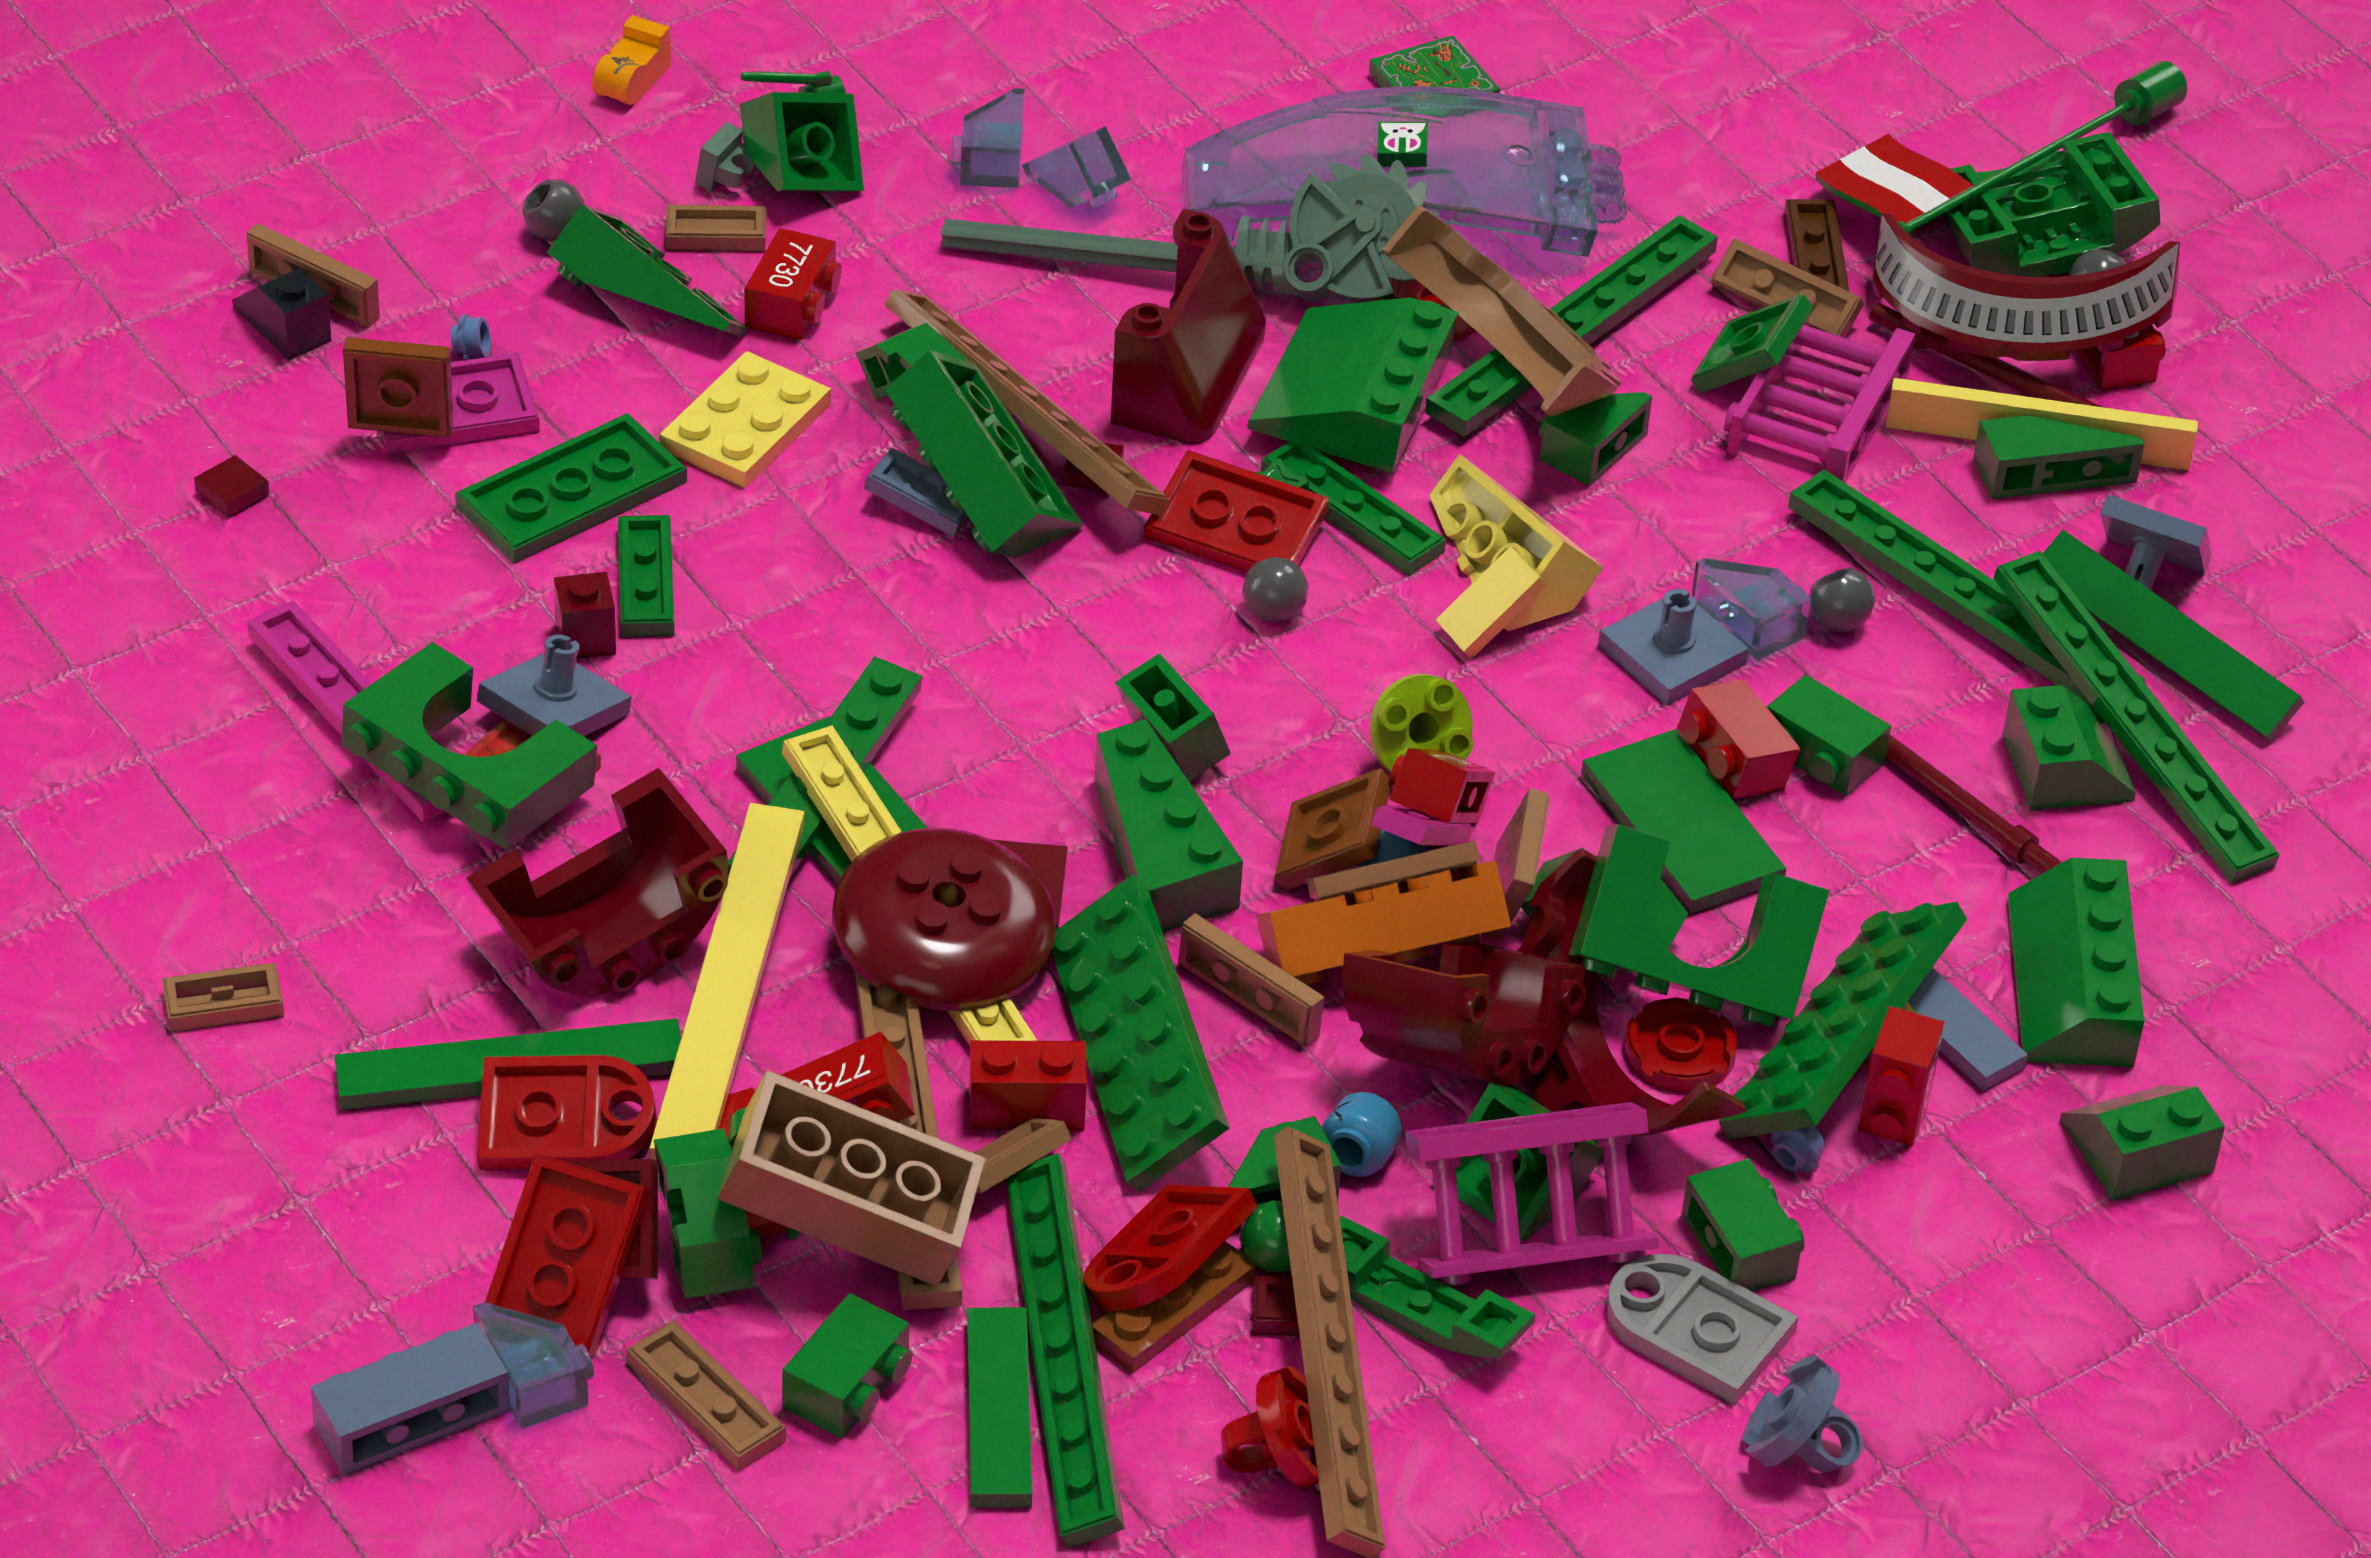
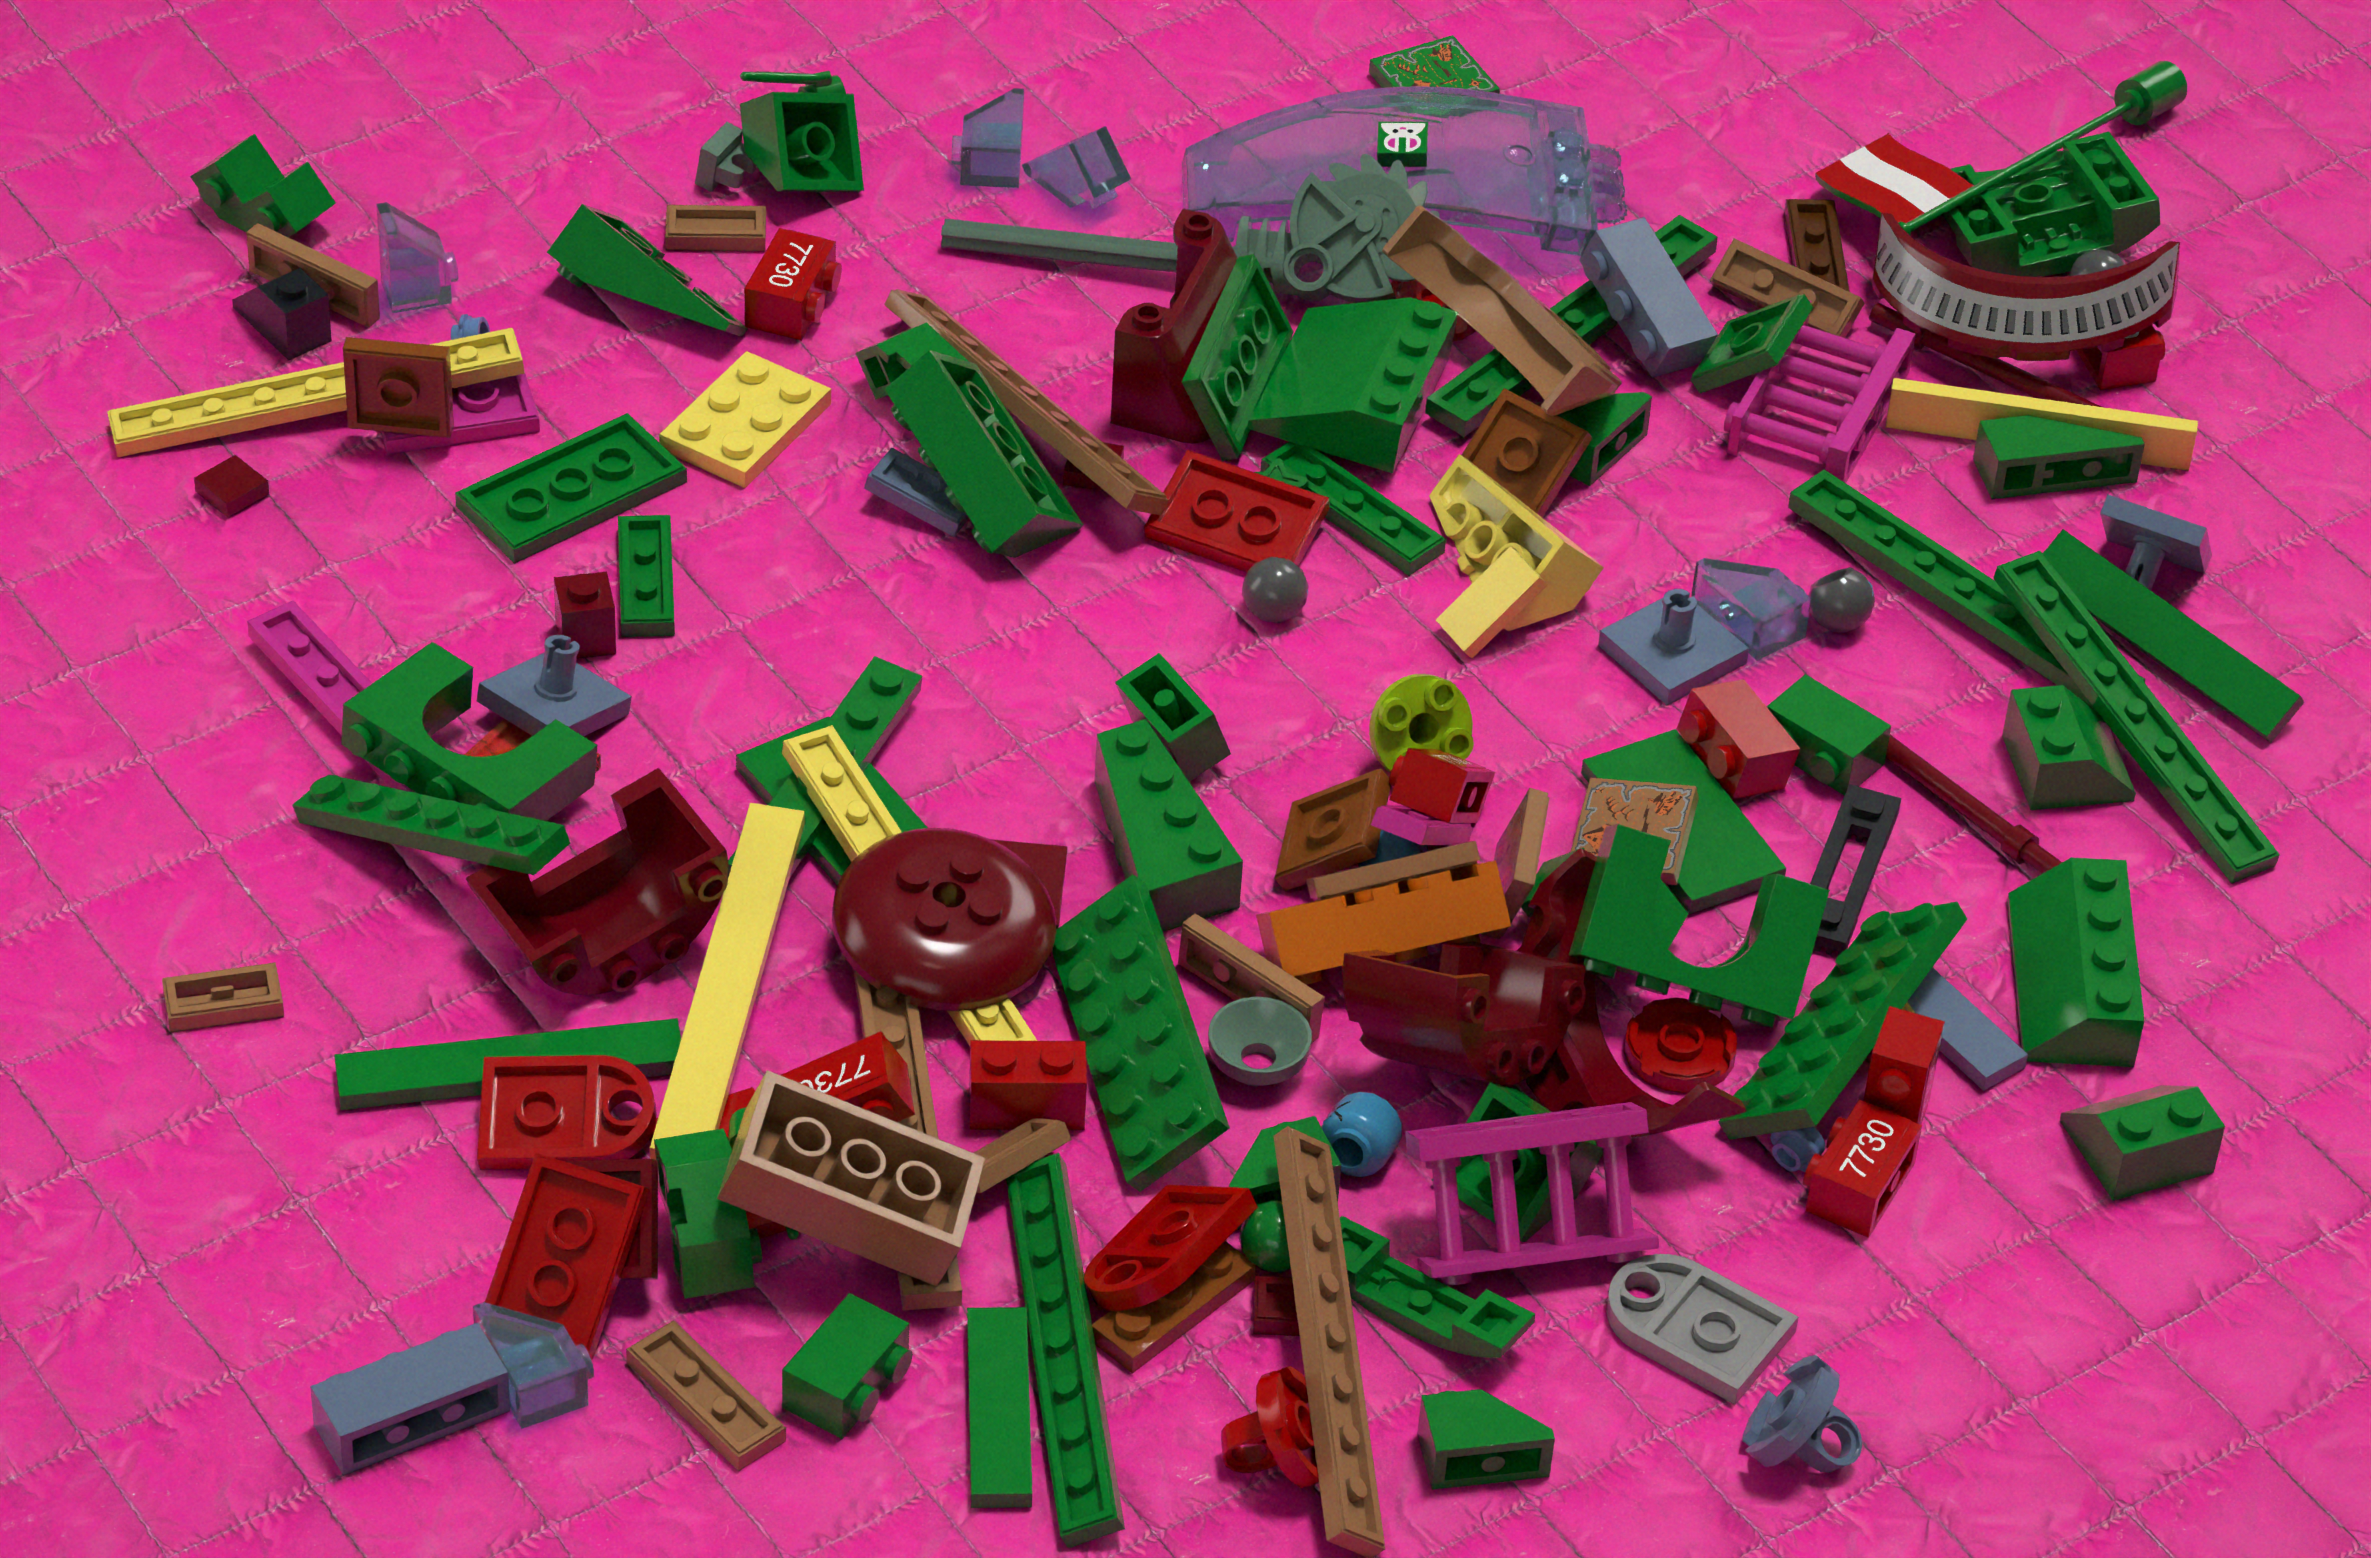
dark grey piece [522,179,585,241] -> none
light orange leg [592,15,671,105] -> none
green brick [1681,1158,1805,1292] -> none
none -> light yellow tile [107,328,525,457]
none -> green brick [190,134,336,237]
none -> green plate [292,775,571,875]
none -> clear light blue slope [377,202,458,313]
none -> green tile [1182,254,1293,461]
none -> sand green piece [1208,997,1312,1087]
none -> green slope [1417,1389,1555,1490]
none -> dark orange tile [1462,388,1592,518]
none -> medium nougat tile [1571,778,1699,885]
none -> sand blue brick [1579,217,1718,378]
none -> red brick [1803,1099,1922,1238]
none -> black container [1810,784,1901,955]

